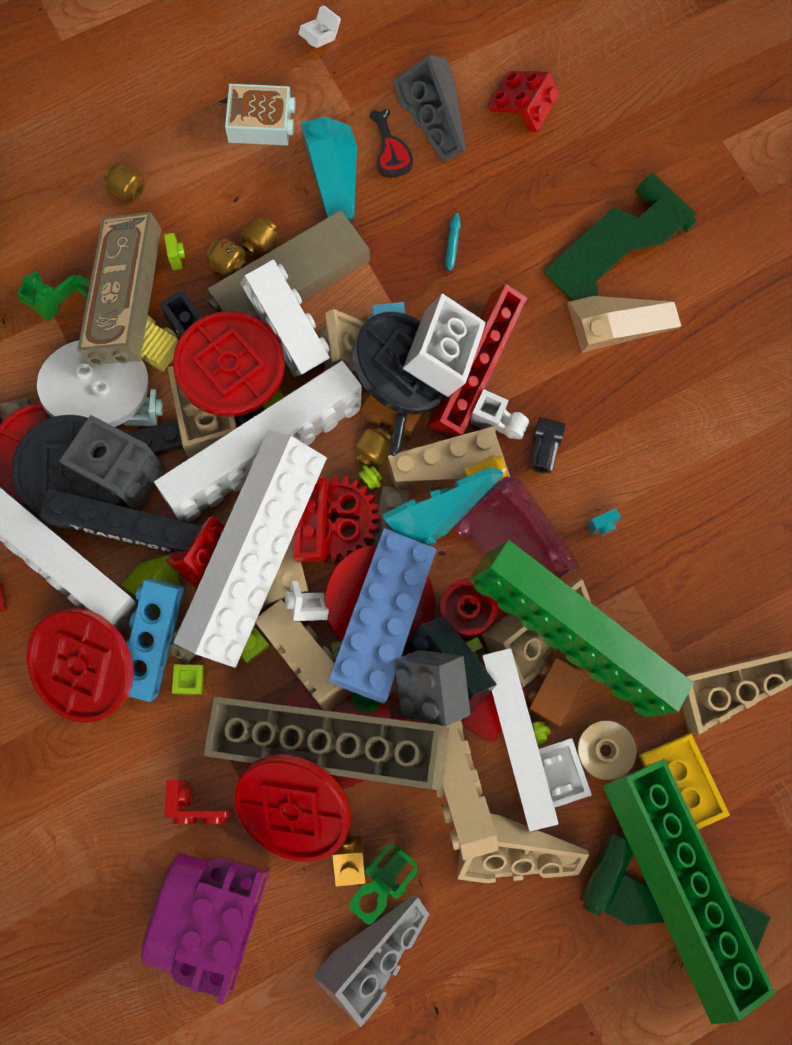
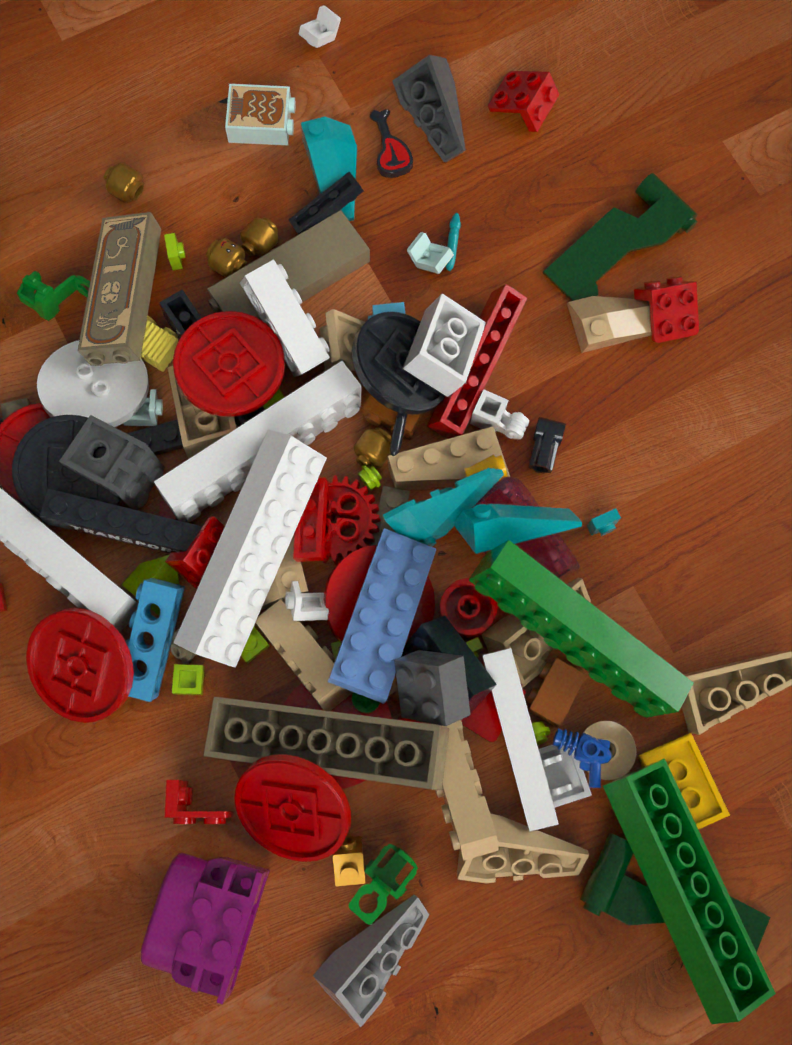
none -> black plate [289,172,364,235]
none -> light aqua bracket [407,232,454,274]
none -> teal wedge [455,504,582,554]
none -> blue piece [552,728,612,788]
none -> red bracket [634,276,699,343]

